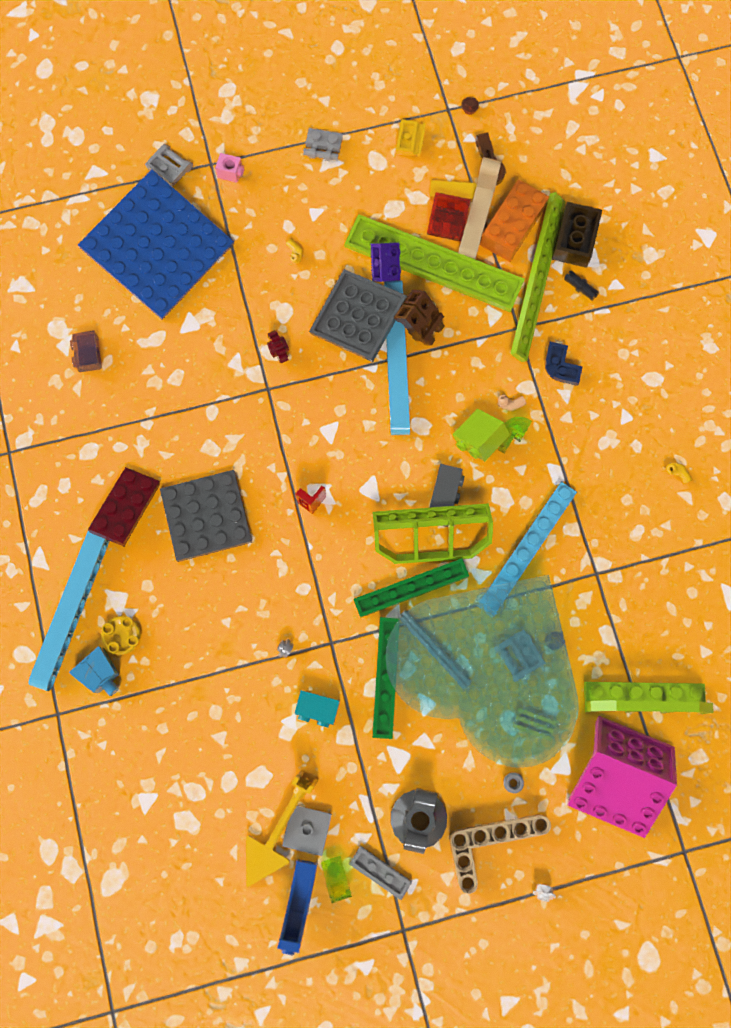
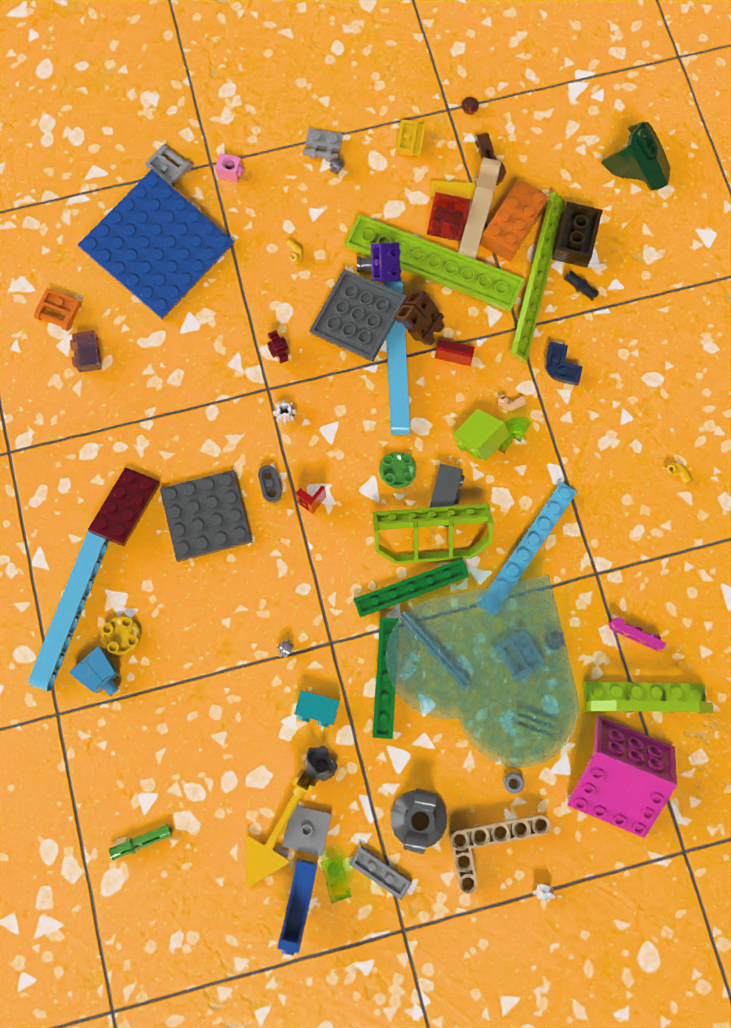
none -> orange plate [34,288,82,331]
none -> bright green pin [109,823,172,861]
none -> dark grey plate [258,465,282,503]
none -> white gear [273,400,297,425]
none -> dark grey hair [304,746,338,781]
none -> flat silver plate [329,158,345,175]
none -> dark grey bush [357,256,372,272]
none -> bright green dish [379,452,416,489]
none -> red panel [435,339,475,366]
none -> dark green piece [601,121,670,190]
none -> dark pink plate [608,617,666,652]

